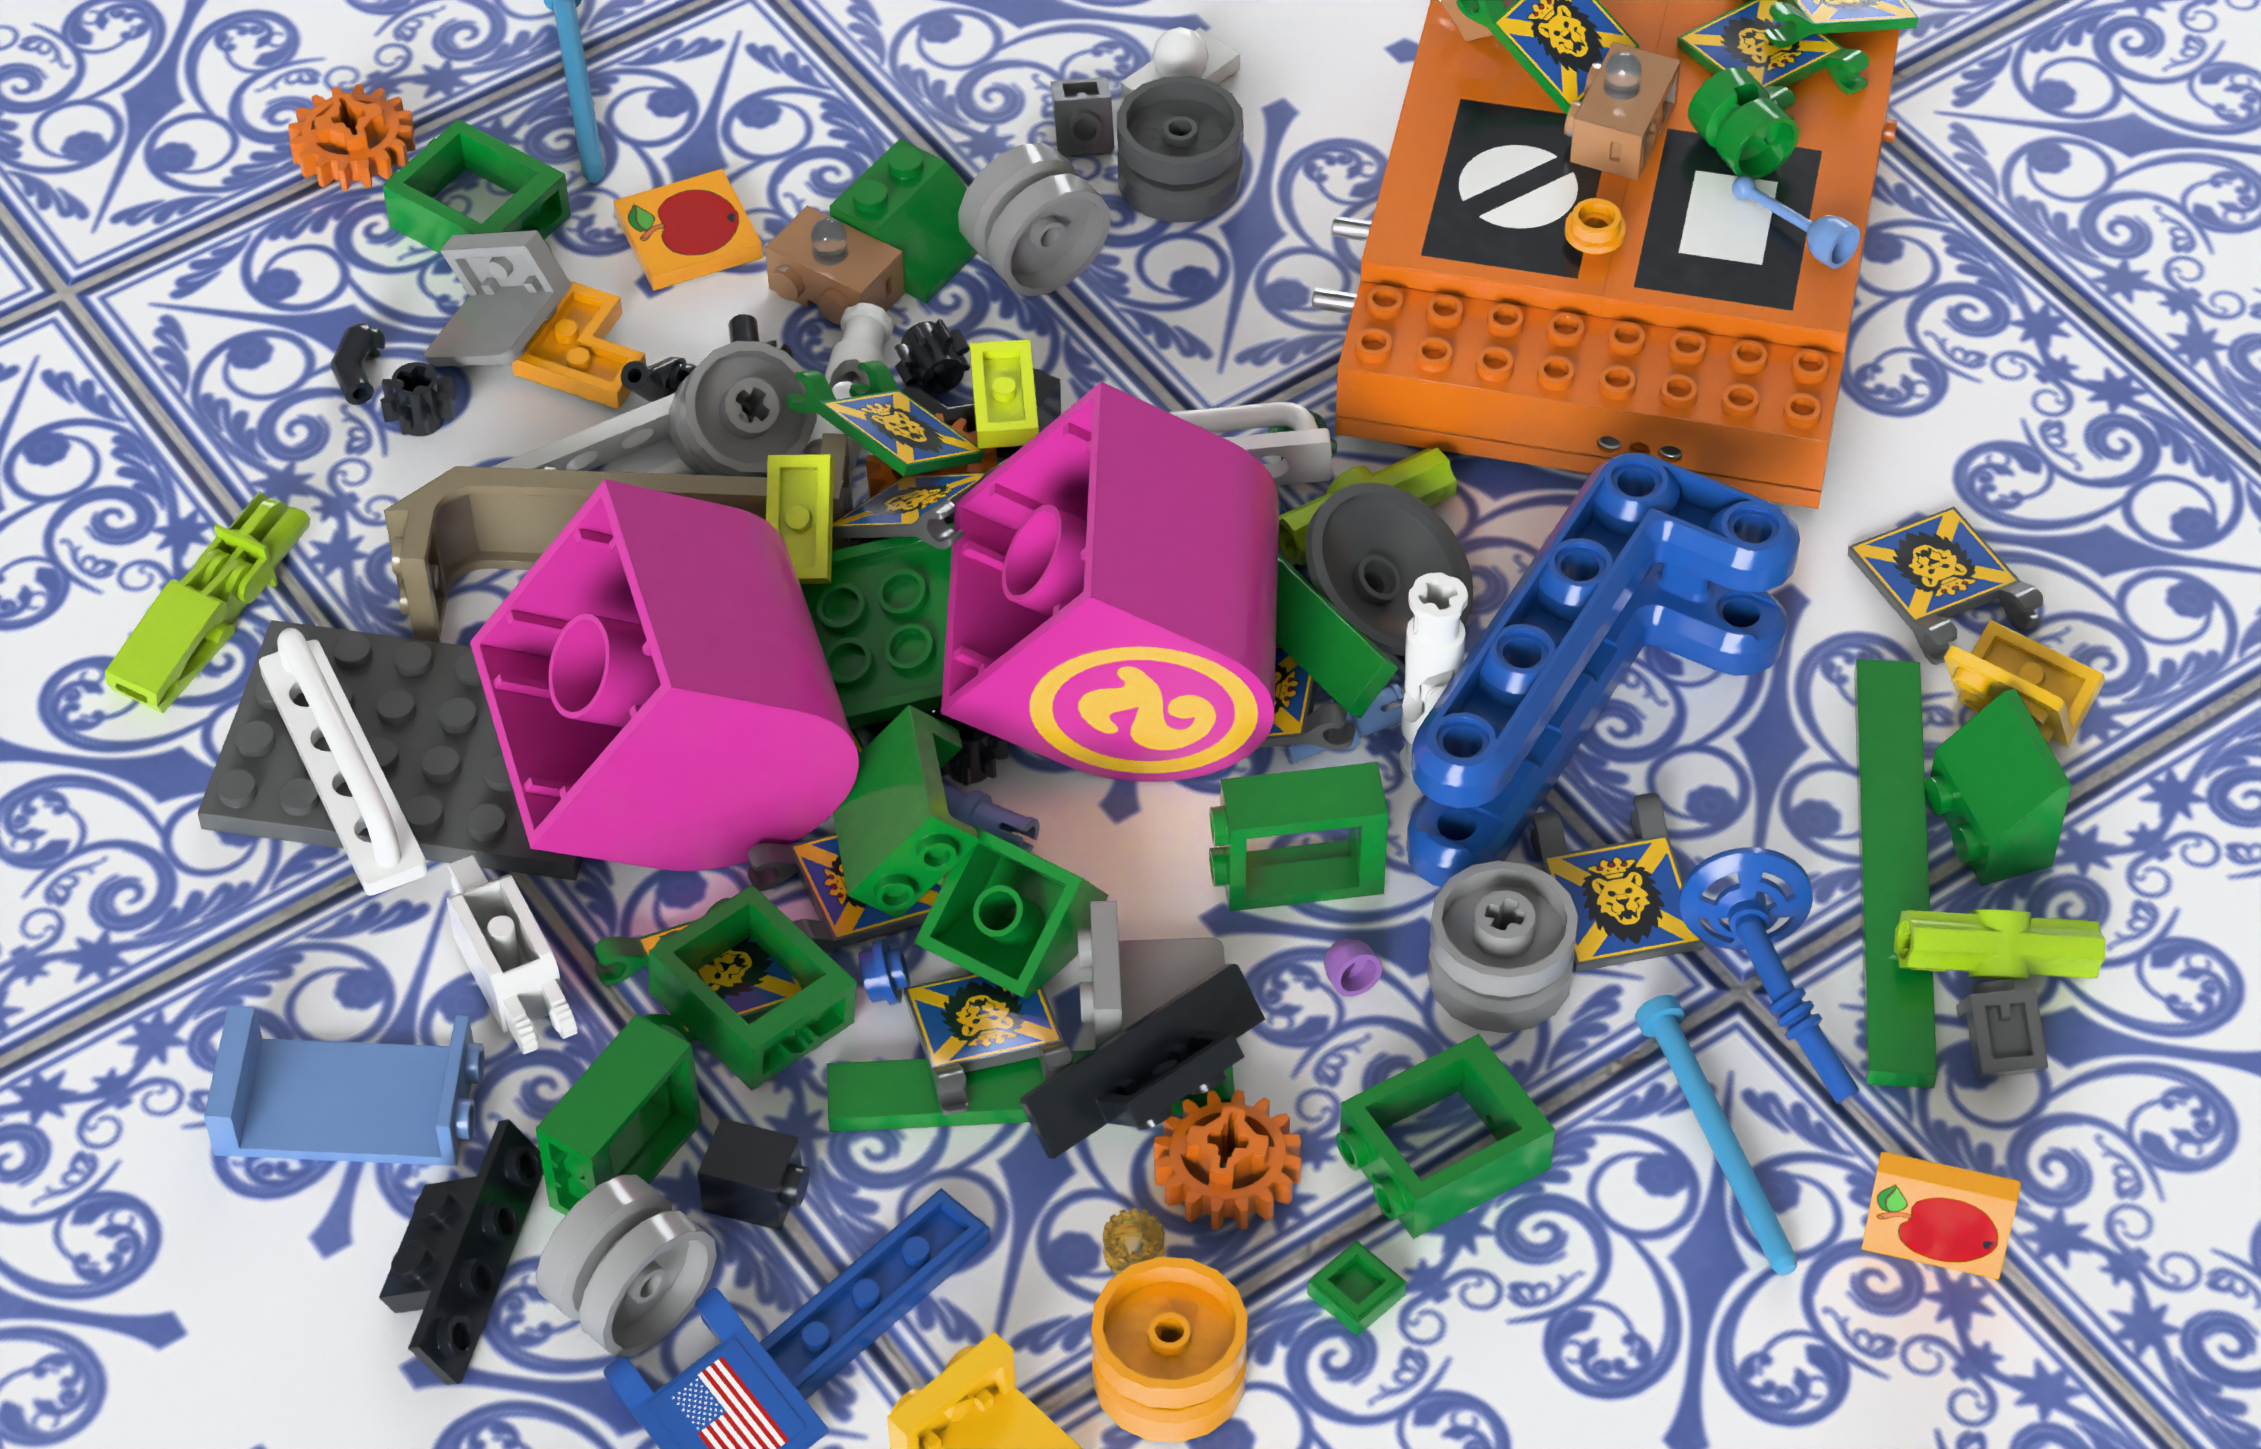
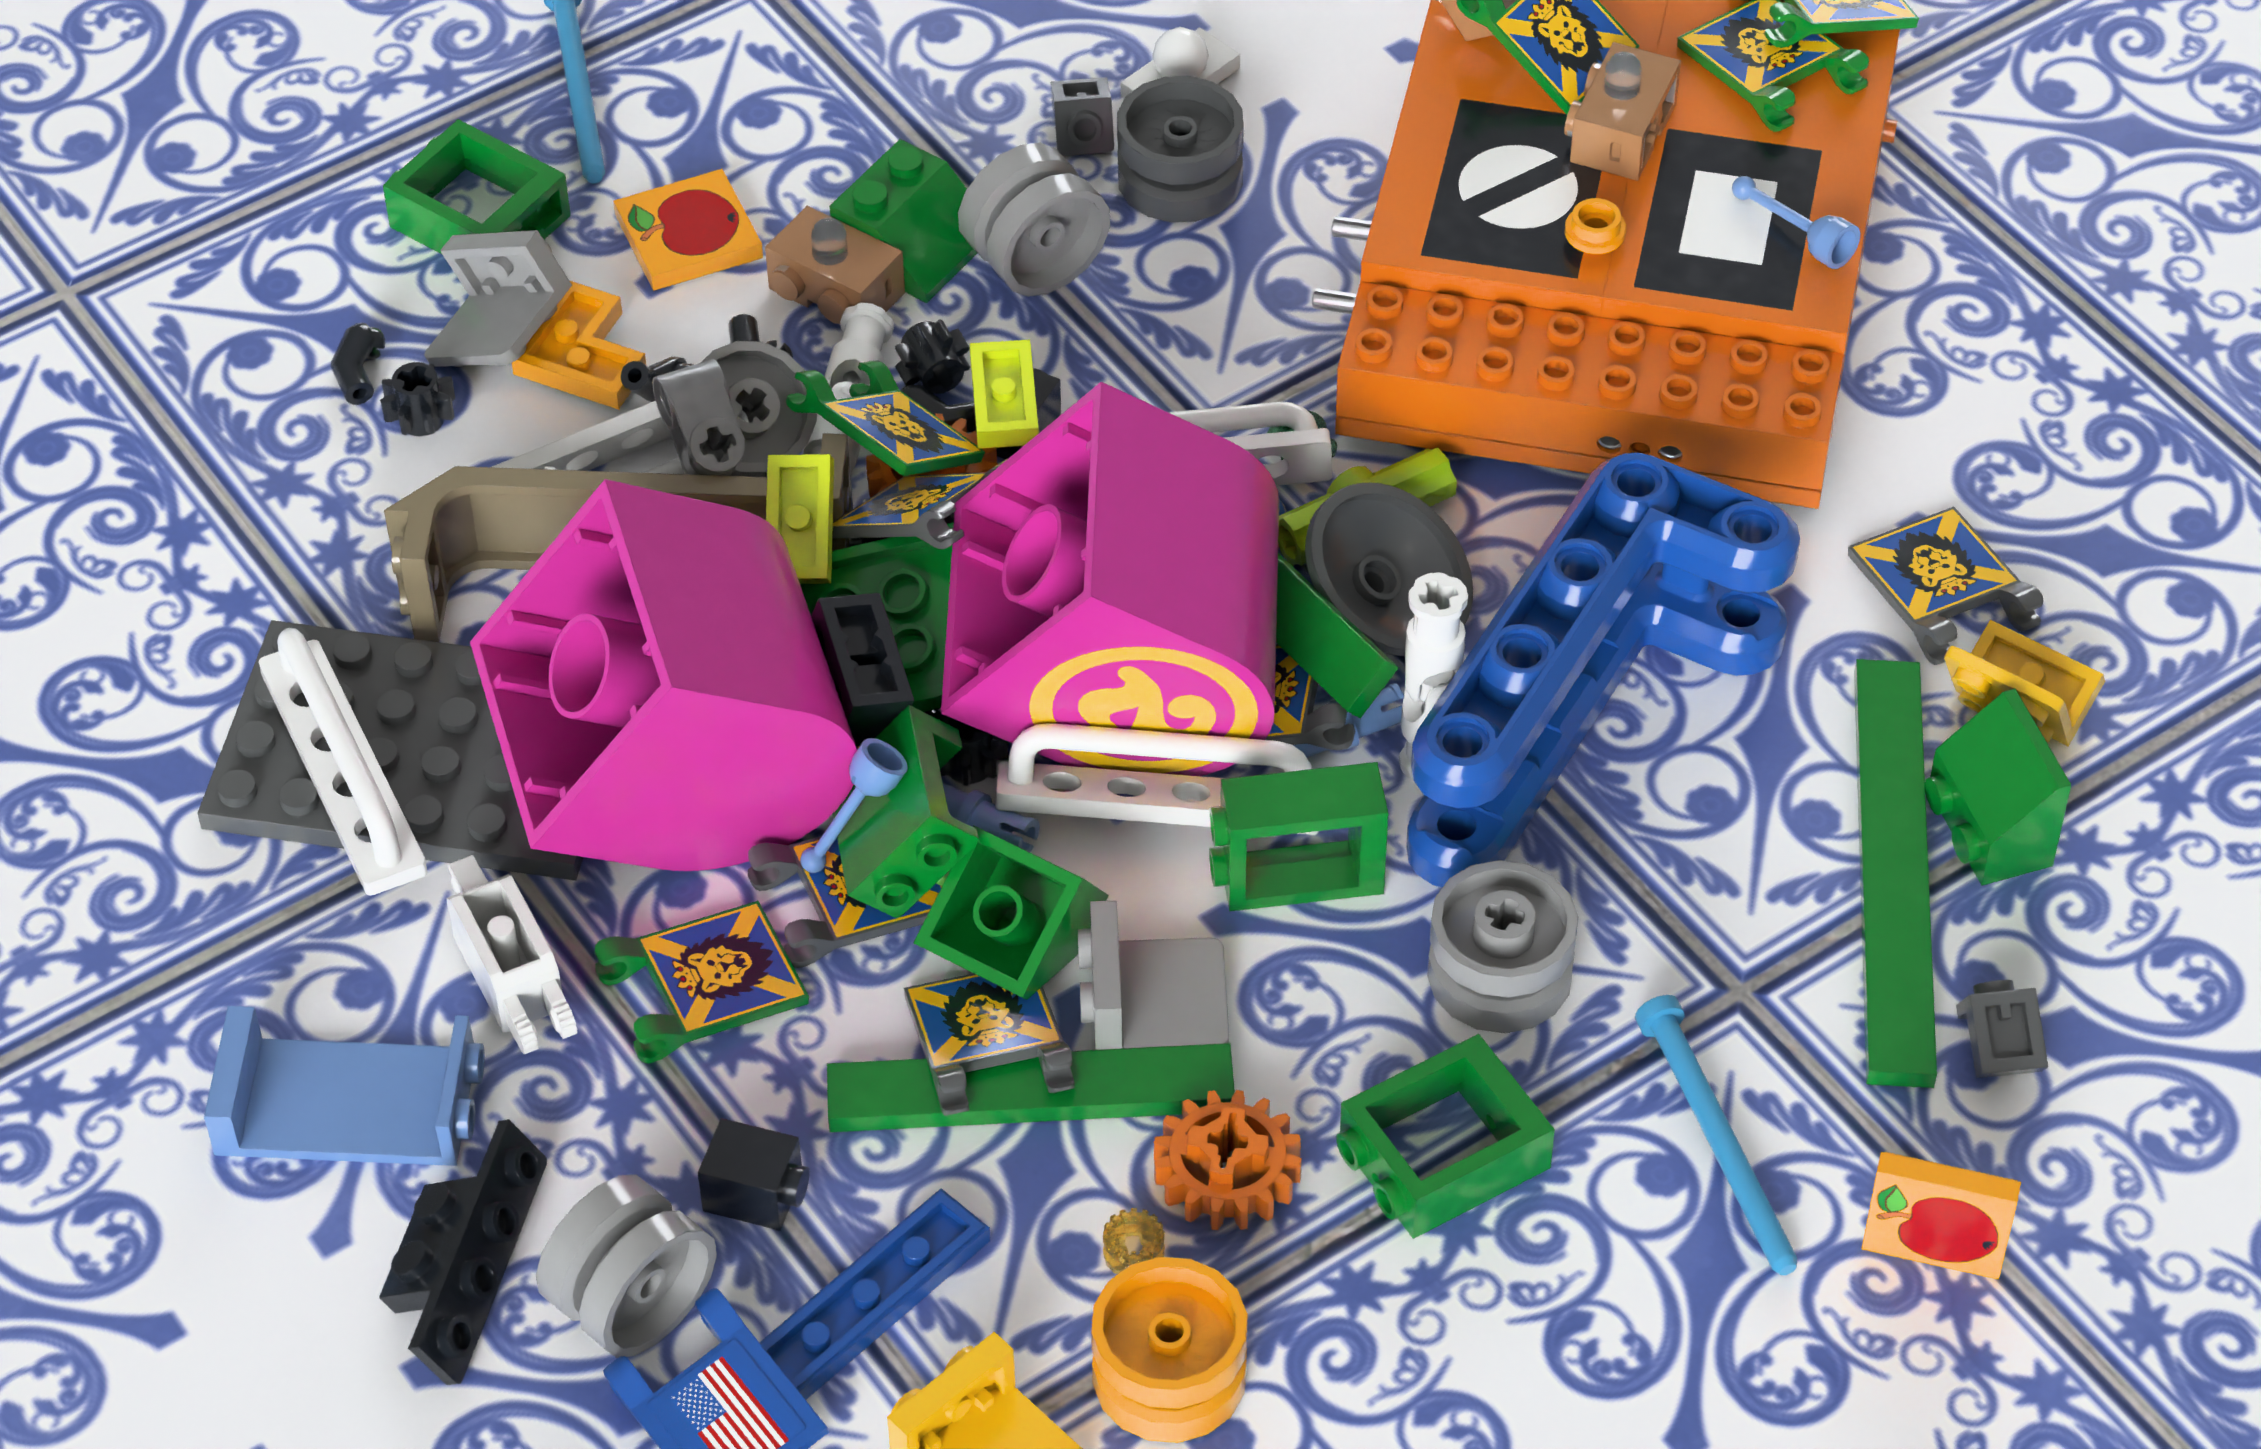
lime arm [105,492,311,713] -> none
orange gear [288,84,416,191] -> none
green window [536,1014,702,1215] -> none
green window [649,885,857,1091] -> none
blue plate [858,939,911,1005] -> none
black bracket [1020,963,1265,1159] -> none
green tile [1307,1240,1406,1336] -> none
medium lavender hinge [1323,938,1383,997] -> none
flag [1530,793,1704,972] -> none
blue dish [1679,847,1860,1104] -> none
green wheel [1688,67,1799,180] -> none
lime piece [1894,909,2105,980] -> none
none -> flat silver piece [652,359,746,476]
none -> medium blue hinge [800,738,908,873]
none -> black brick [811,593,914,747]
none -> white piece [995,723,1319,835]

